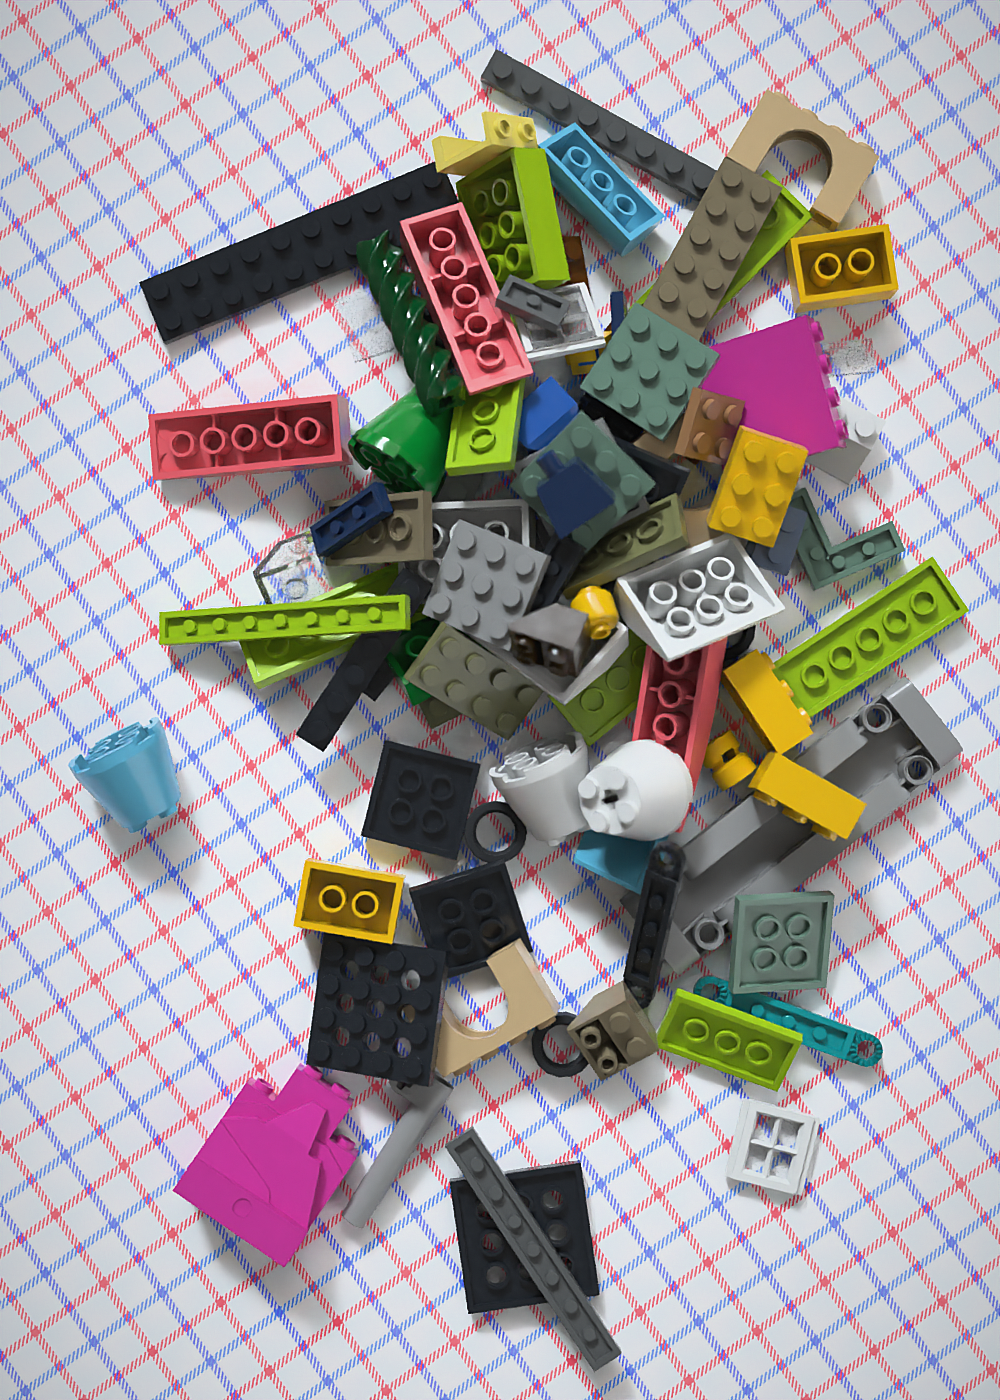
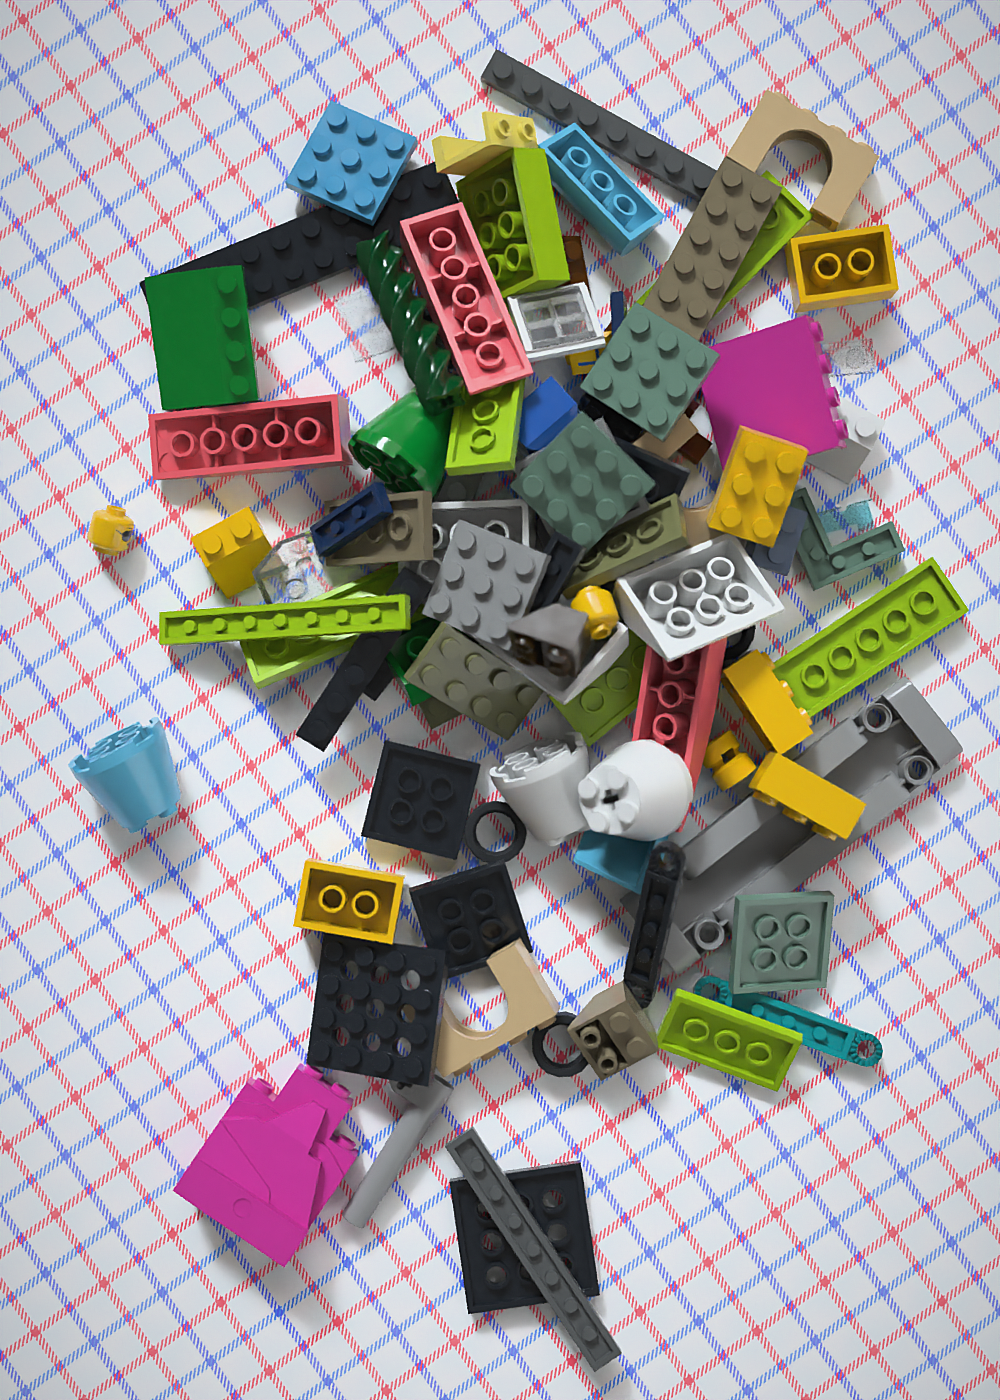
dark grey plate [495,274,571,334] -> none
dark blue torso [536,449,616,539] -> none
medium nougat plate [674,387,745,466] -> none
white piece [724,1098,821,1196] -> none
none -> yellow head [87,505,134,556]
none -> green slope [144,265,260,410]
none -> yellow slope [190,506,285,599]
none -> dark azure plate [285,100,418,226]
none -> clear light blue piece [817,499,875,533]

